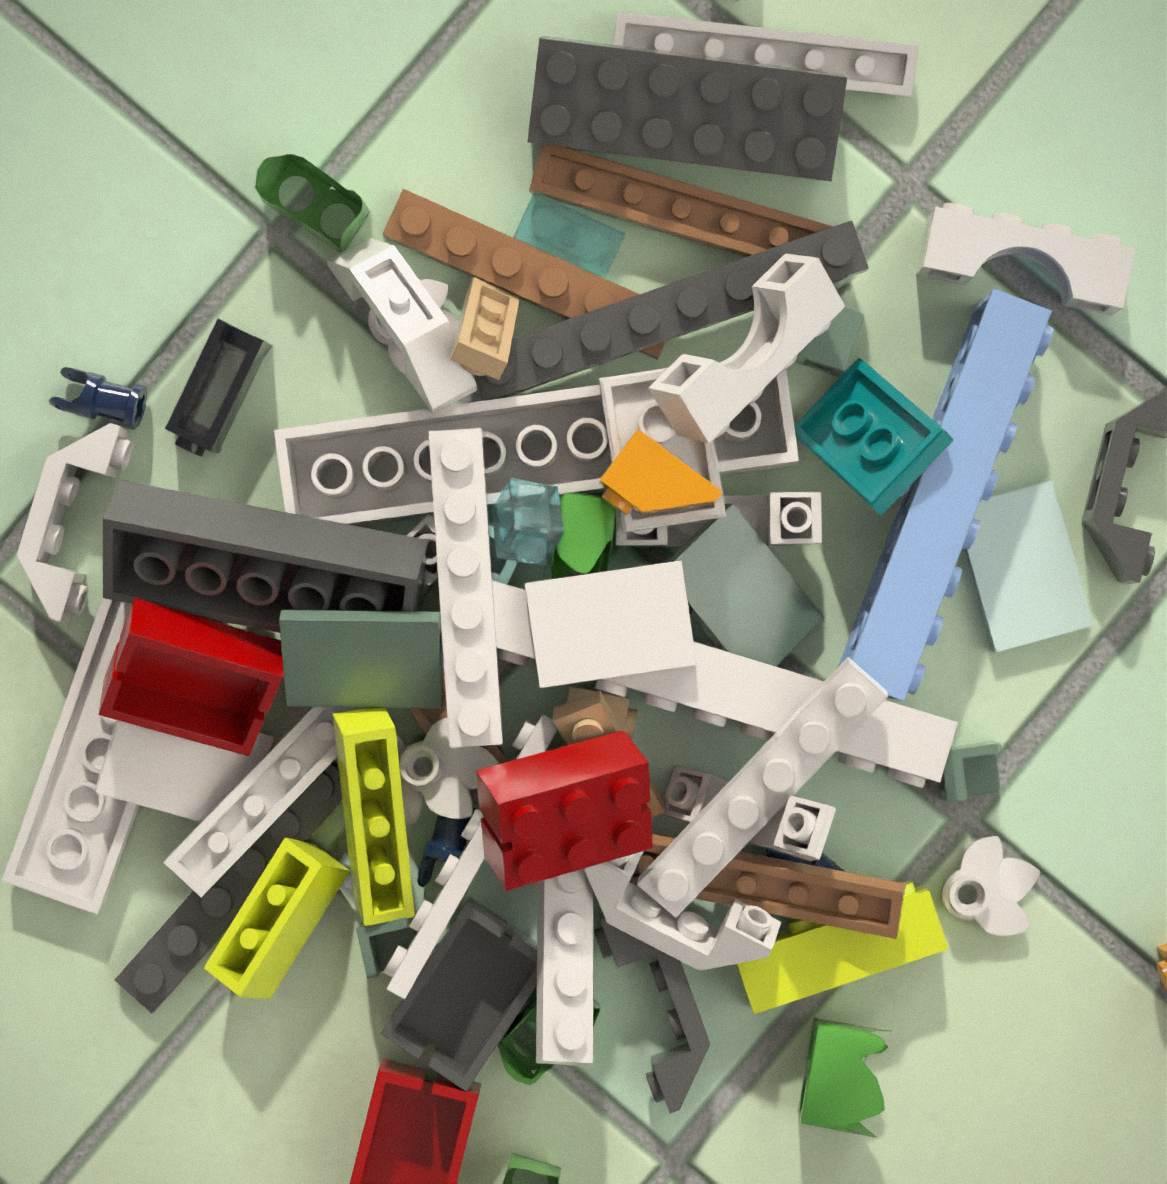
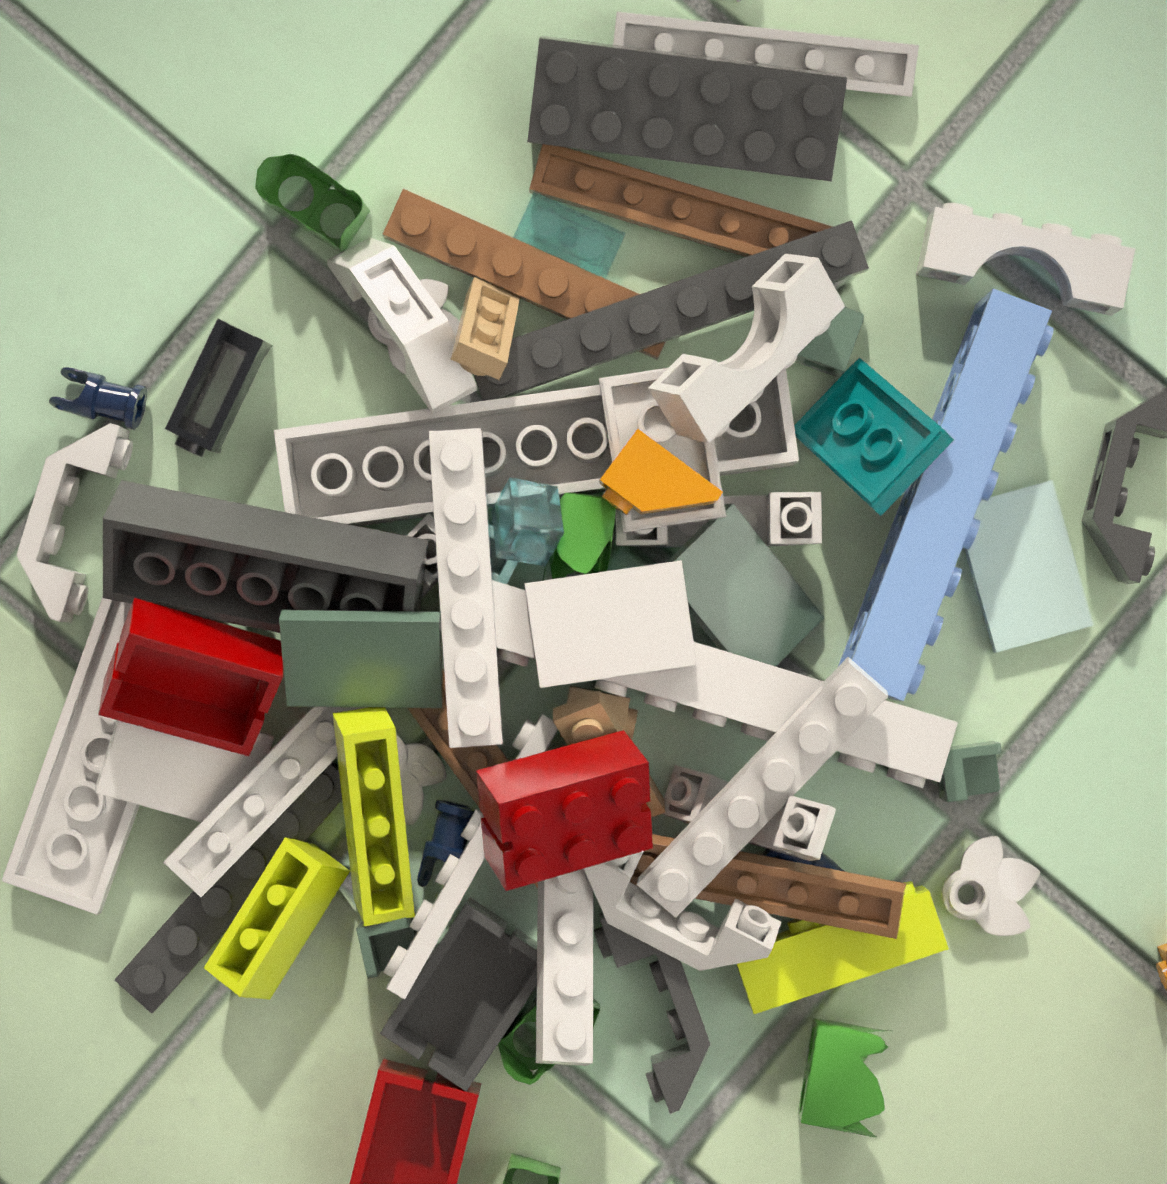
white plate [399,717,499,819] -> none

